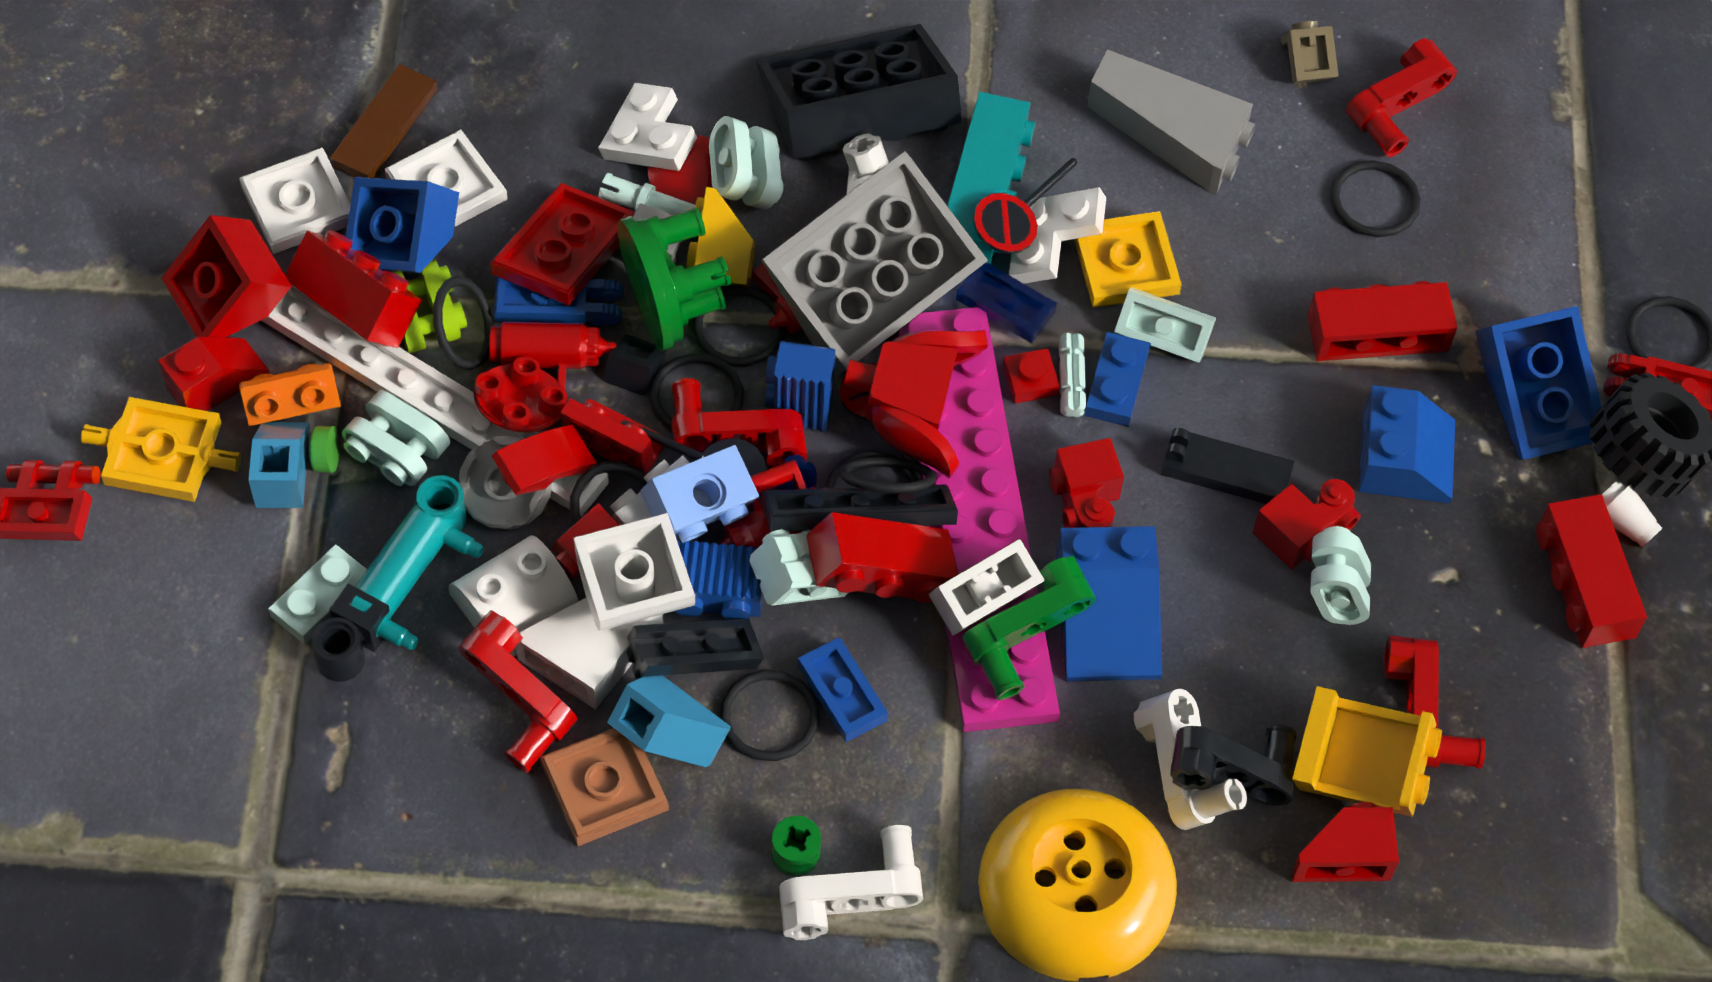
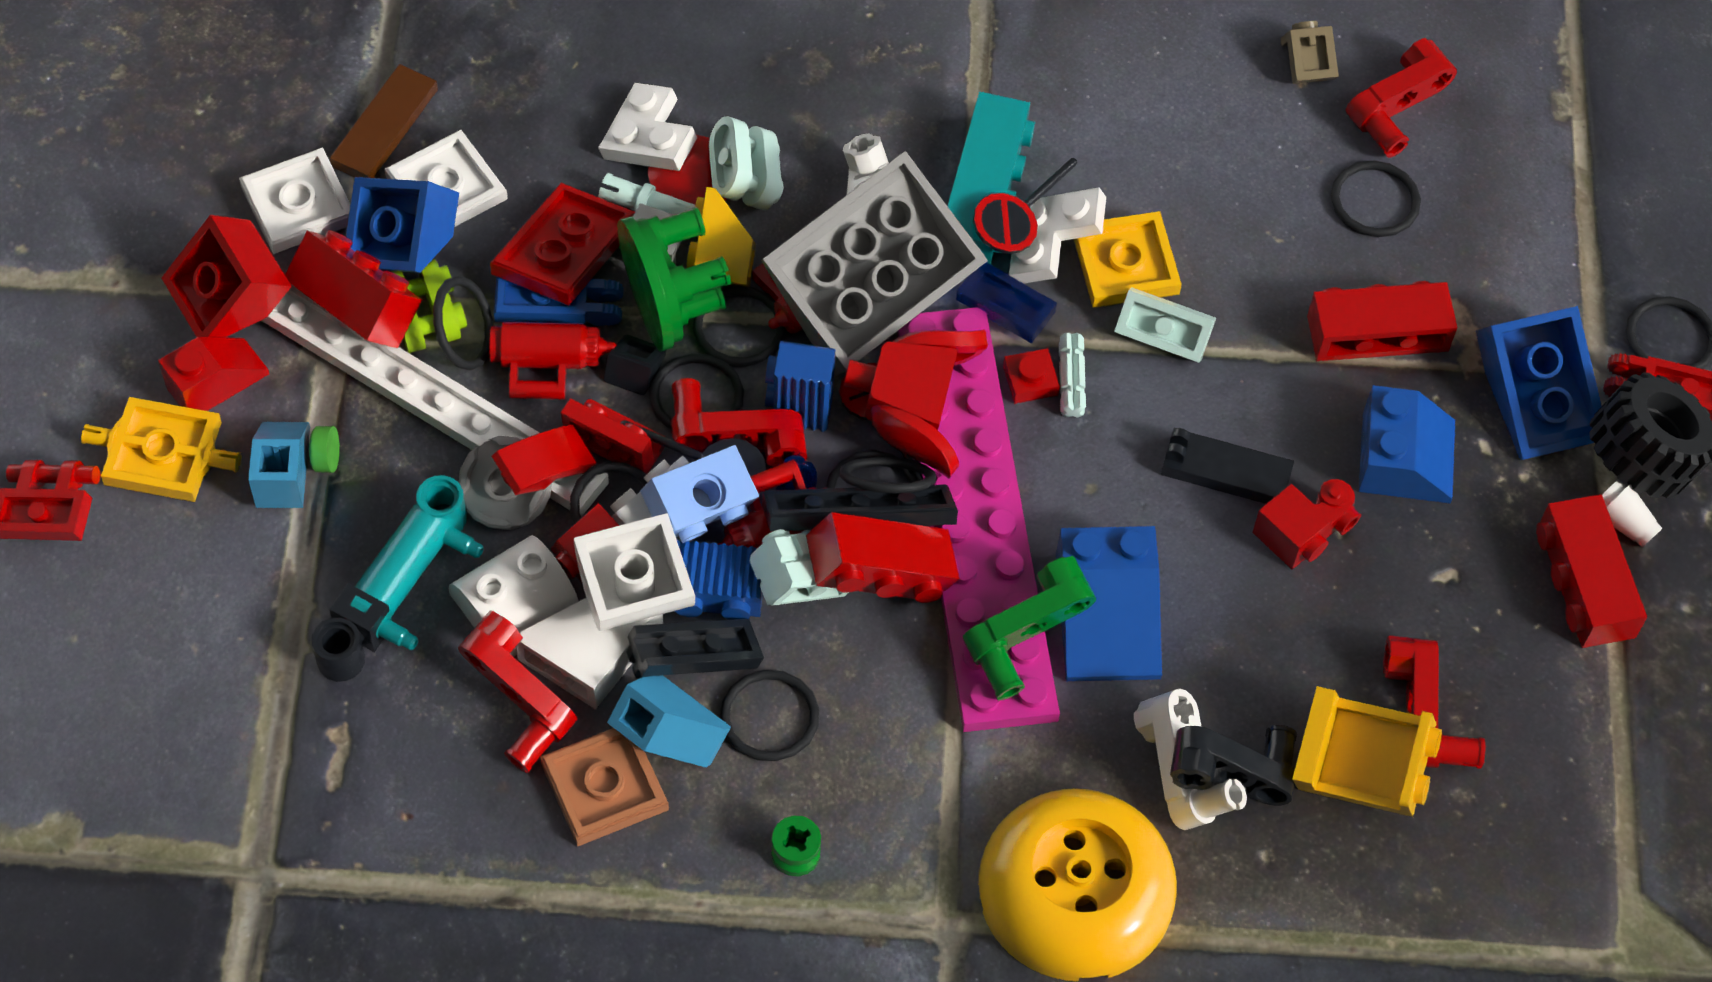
orange bracket [239,362,341,426] -> none
light aqua plate [268,544,367,645] -> none
light aqua brick [342,390,450,486] -> none
red dish [473,356,567,433] -> none
black slope [756,24,962,160] -> none
white beam [779,825,923,940] -> none
blue plate [798,637,888,743] -> none
white brick [929,539,1045,636] -> none
red brick [1049,437,1124,528] -> none
blue plate [1084,332,1151,427] -> none
light grey slope [1087,49,1256,194] -> none
red slope [1291,802,1399,882] -> none
light aqua brick [1310,526,1371,625] -> none

